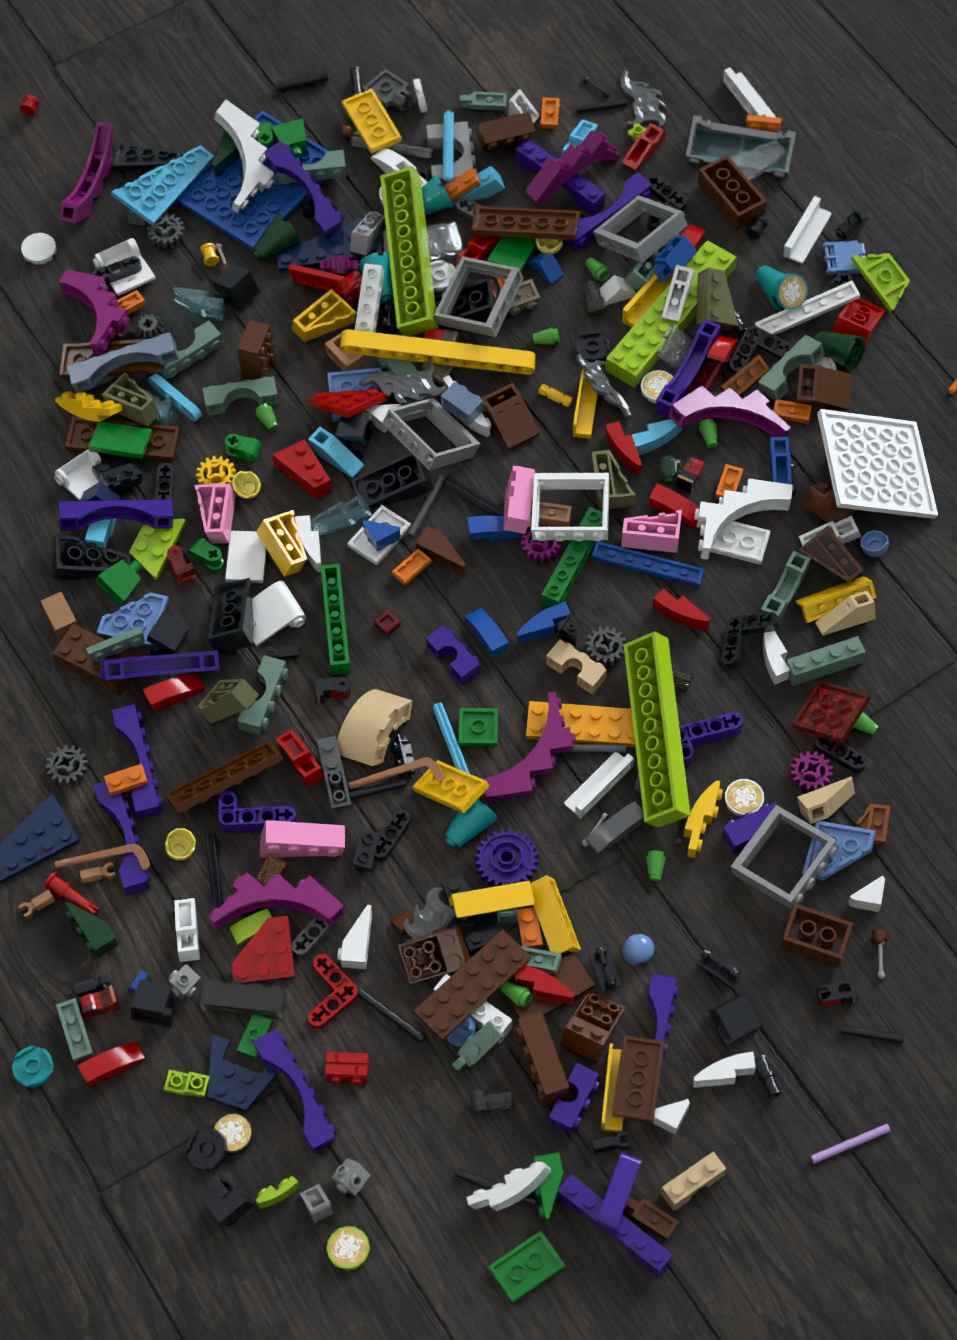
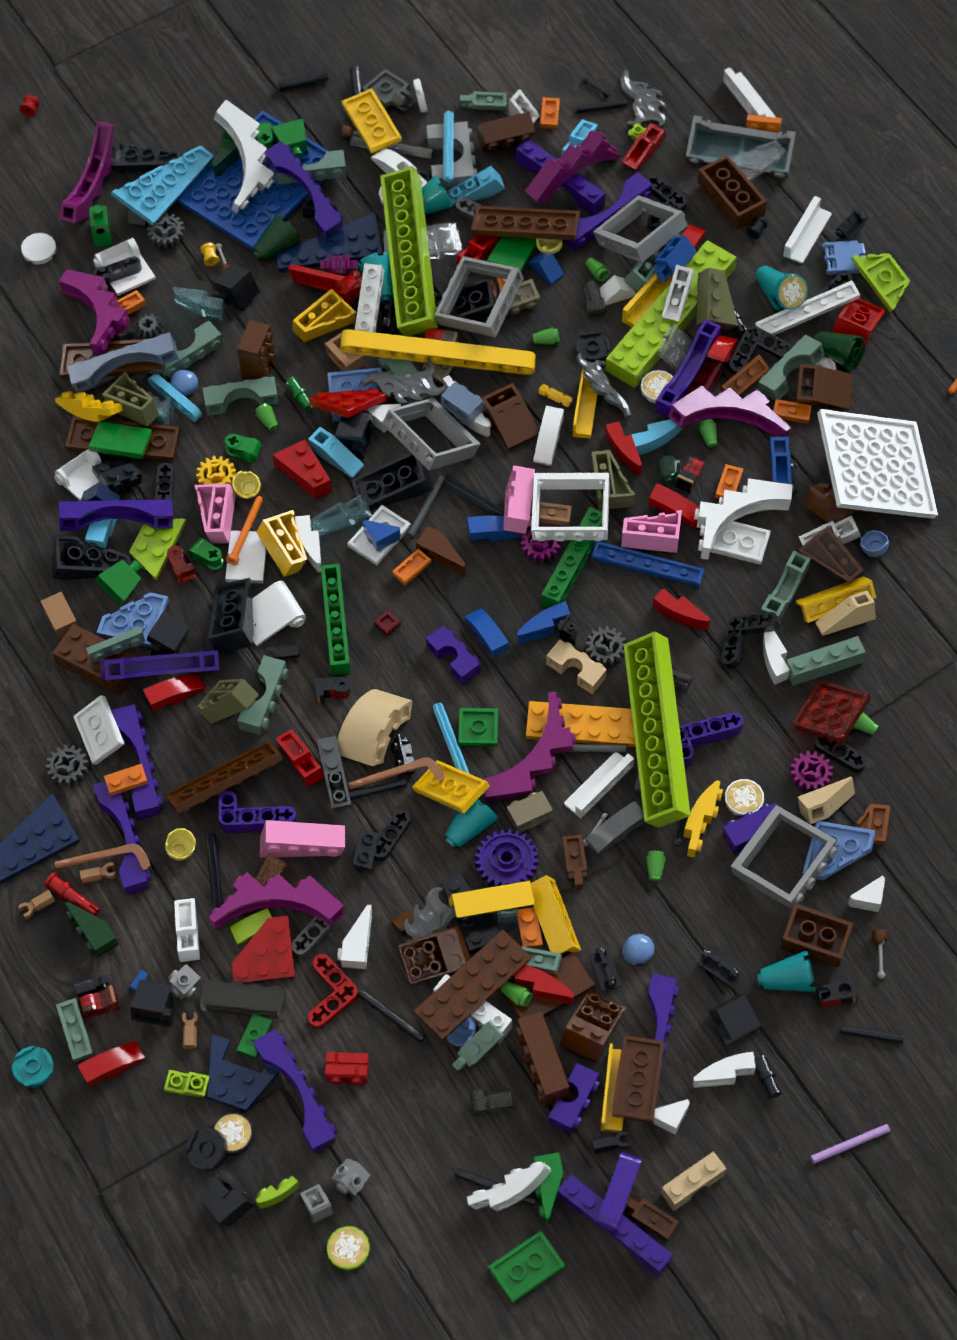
light grey slope [350,212,385,255] -> none
white tile [431,260,456,293] -> none
orange plate [443,167,480,202] -> none
none -> white tile [73,695,124,765]
none -> green torso [89,205,112,247]
none -> medium blue hair [170,370,198,397]
none -> medium nougat bar [182,1012,198,1049]
none -> orange bar [226,496,263,565]
none -> green pin [286,377,313,412]
none -> dark tan brick [507,791,553,833]
none -> white slope [533,406,564,466]
none -> reddish brown hinge [562,834,587,890]
none -> teal cone [757,951,815,992]

